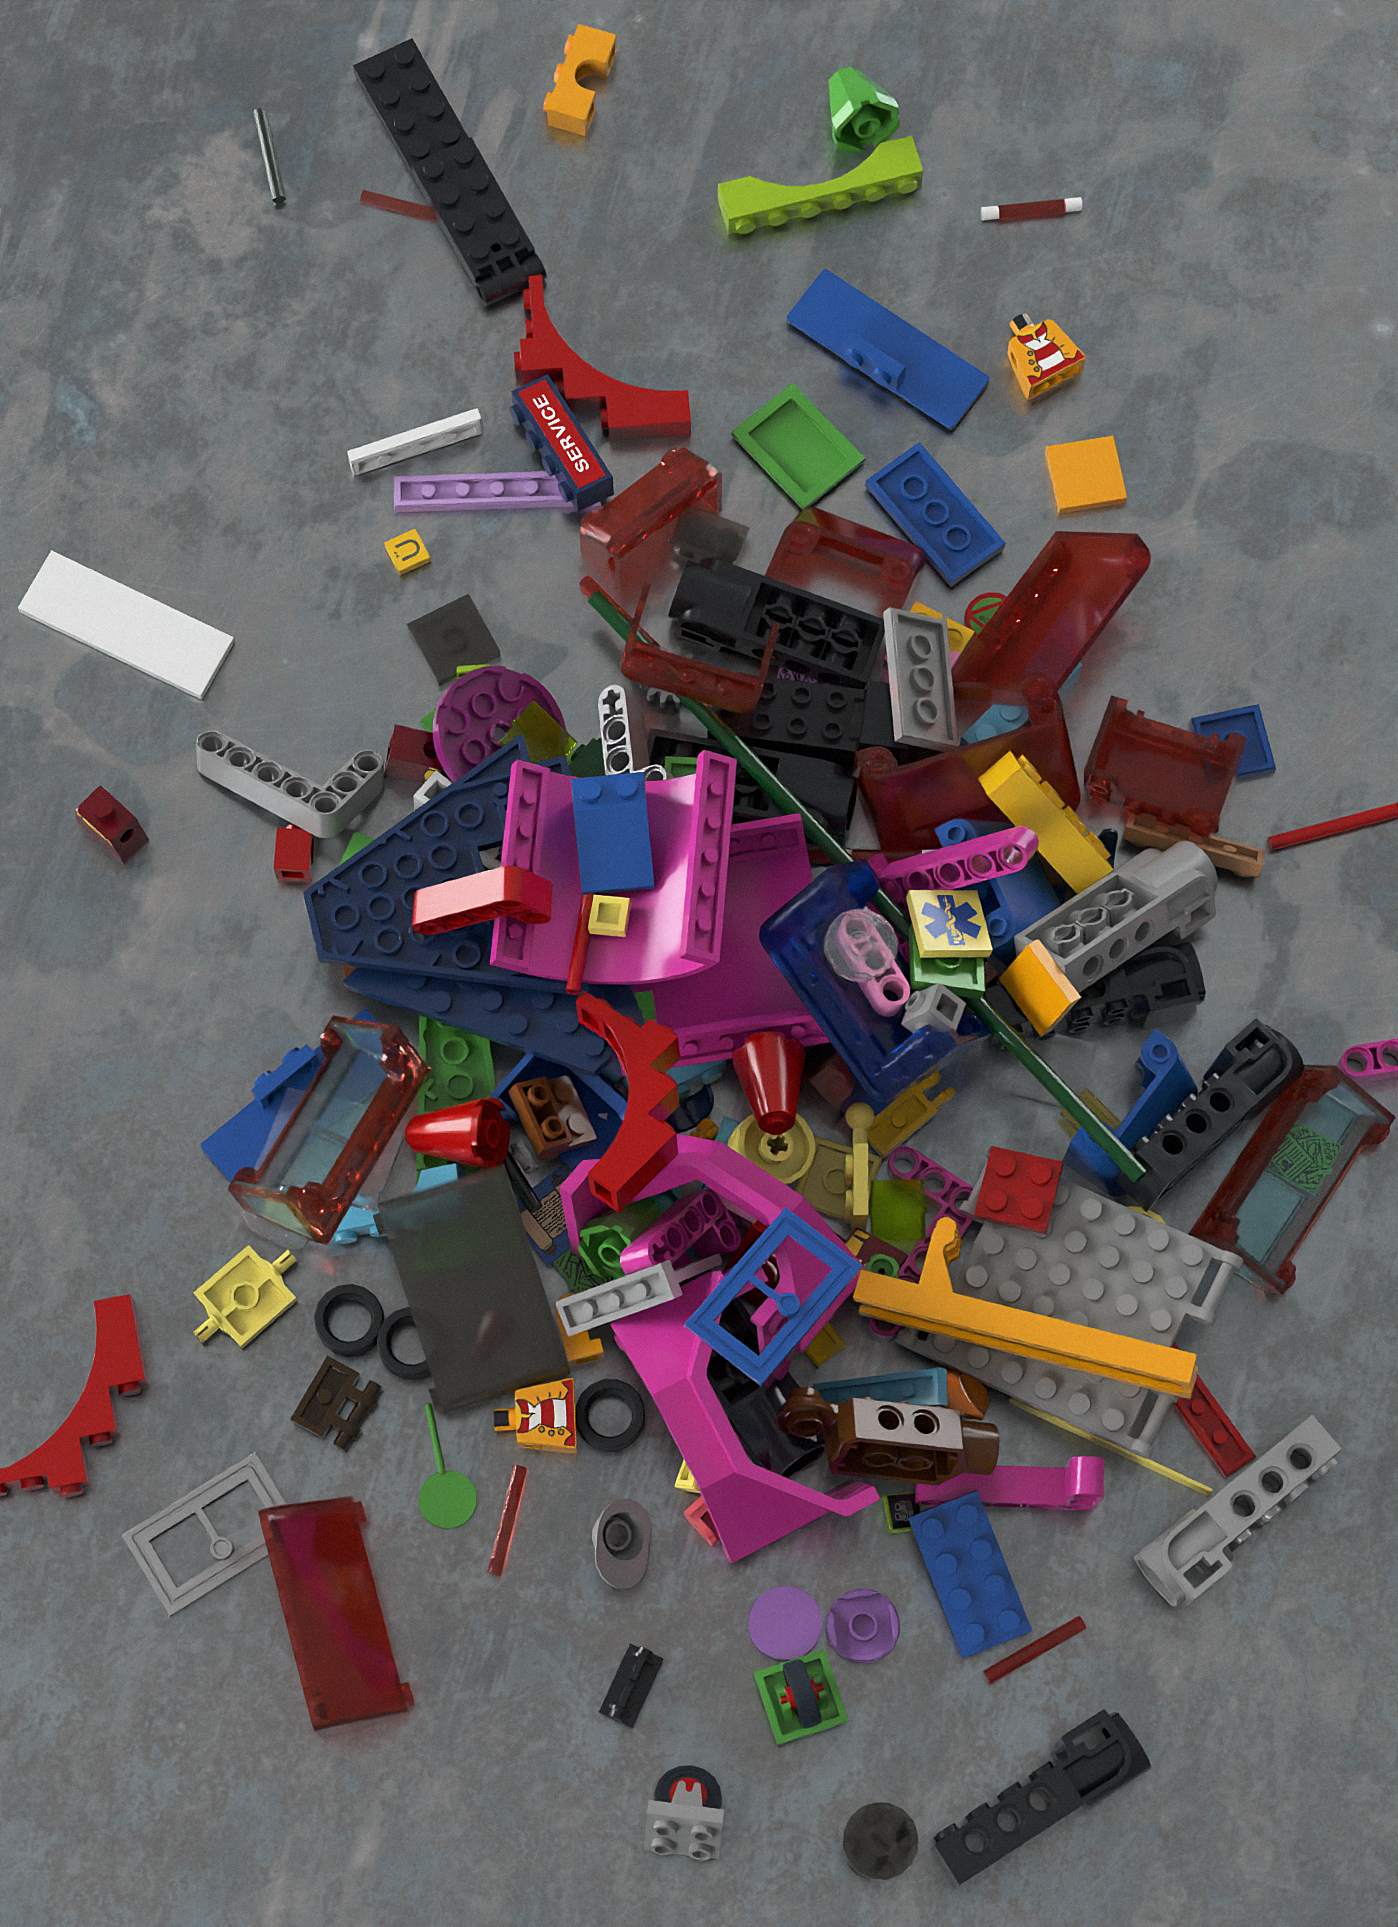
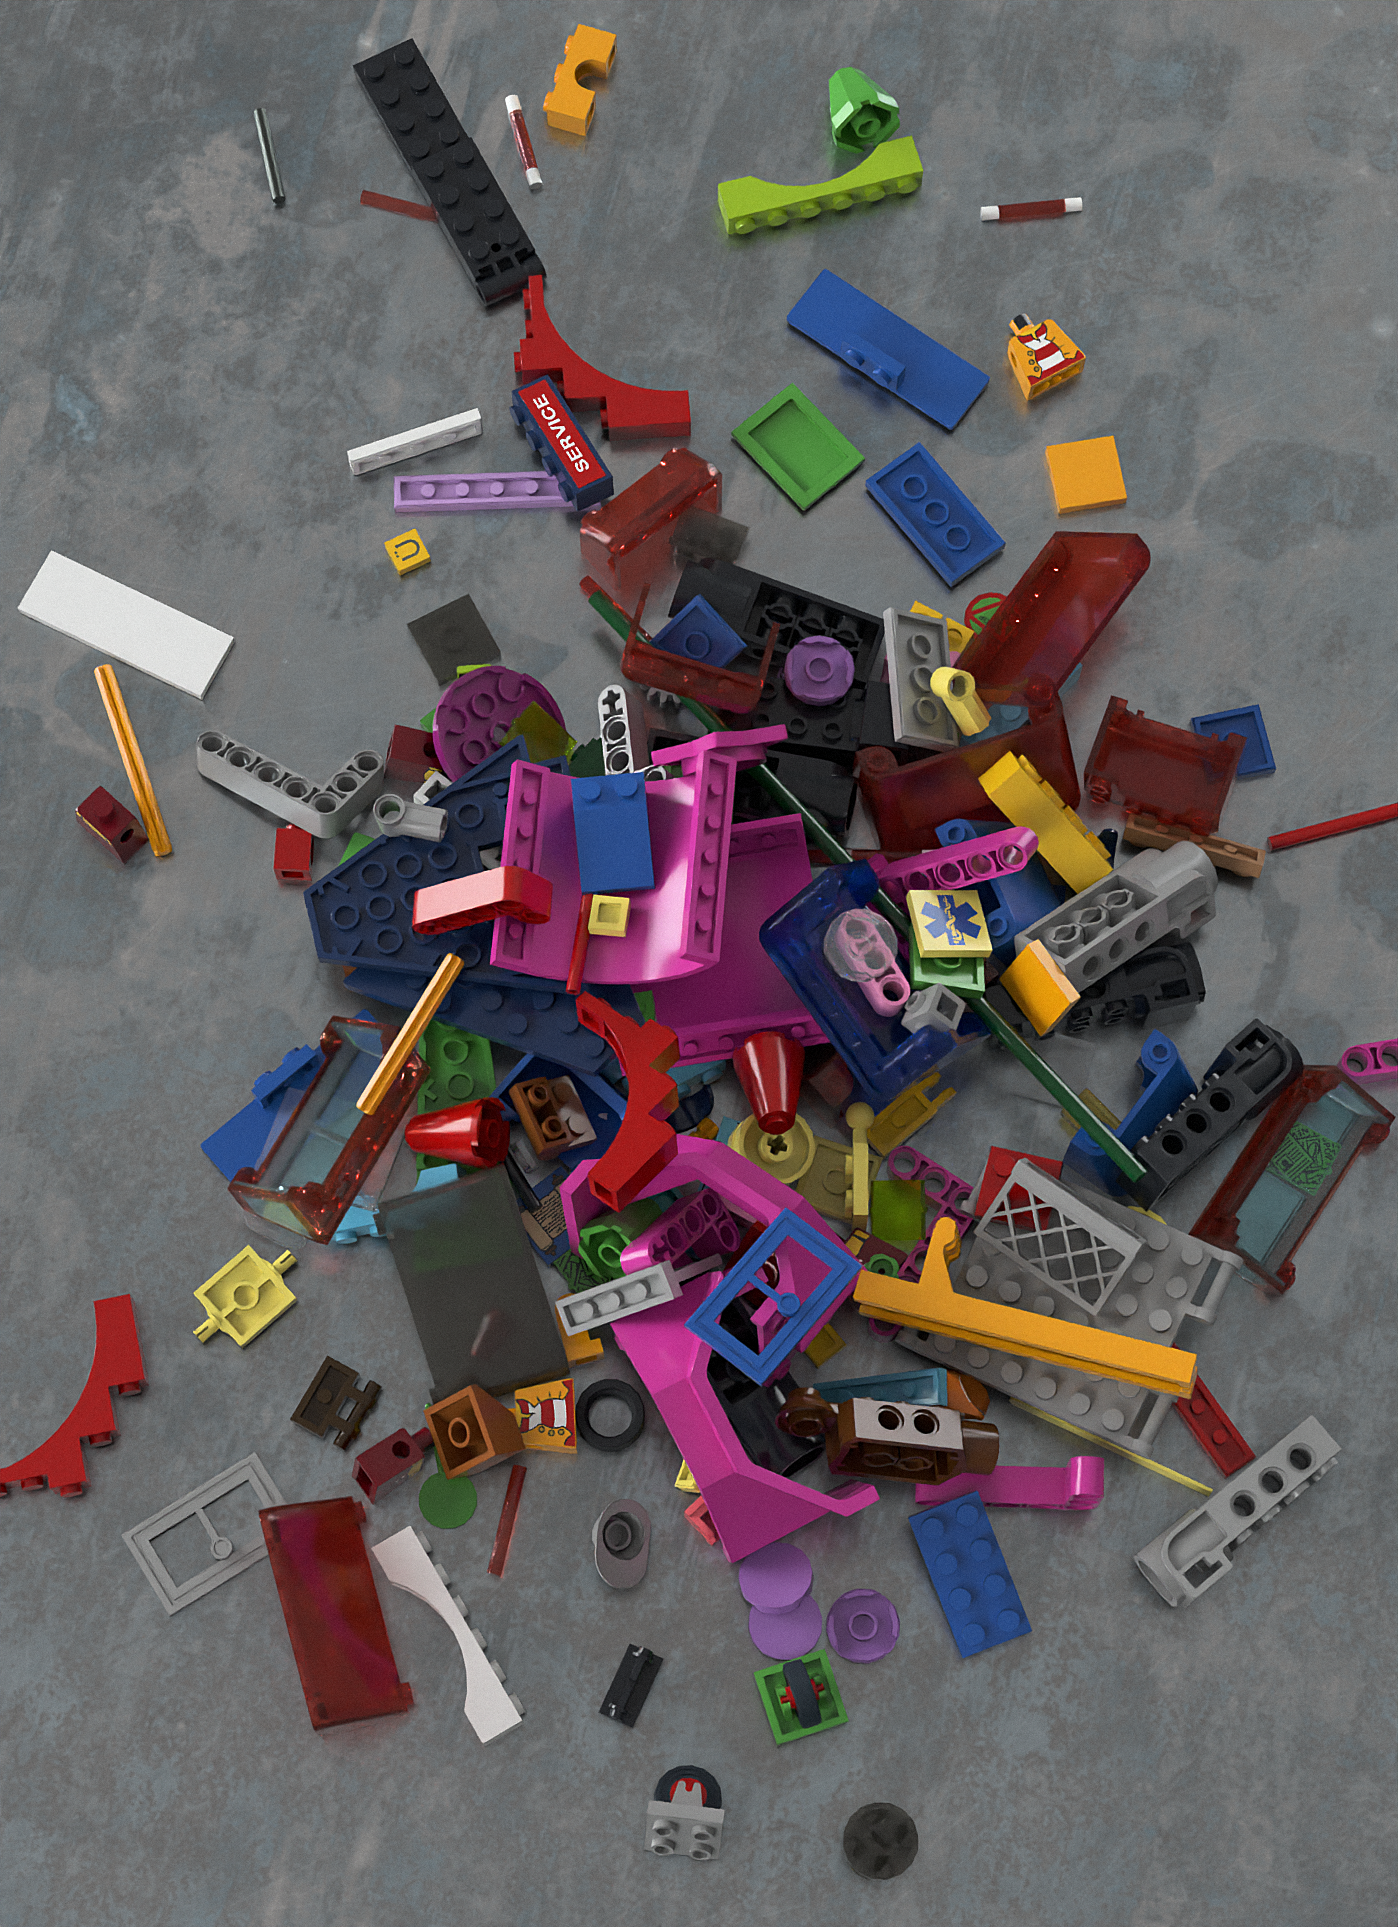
black tyre [314,1284,385,1357] -> none
black tyre [377,1307,448,1380] -> none
clear red windscreen [765,507,925,611] -> none
slope [882,1492,922,1535] -> none
black brick [930,1709,1151,1889] -> none
clear red bar [983,1616,1086,1684] -> none
none -> light orange axle [94,664,172,857]
none -> dark red torso [351,1427,435,1505]
none -> light orange axle [356,953,464,1115]
none -> white arch [371,1526,526,1747]
none -> light grey piece [373,794,448,842]
none -> dark orange slope [423,1384,526,1480]
none -> clear red bar [505,95,543,189]
none -> blue tile [649,594,747,693]
none -> dark pink plate [651,724,788,777]
none -> medium lavender tile [739,1542,814,1614]
none -> medium lavender tile [784,635,855,706]
none -> light yellow piece [930,666,992,736]
none -> light grey fence [973,1158,1147,1316]

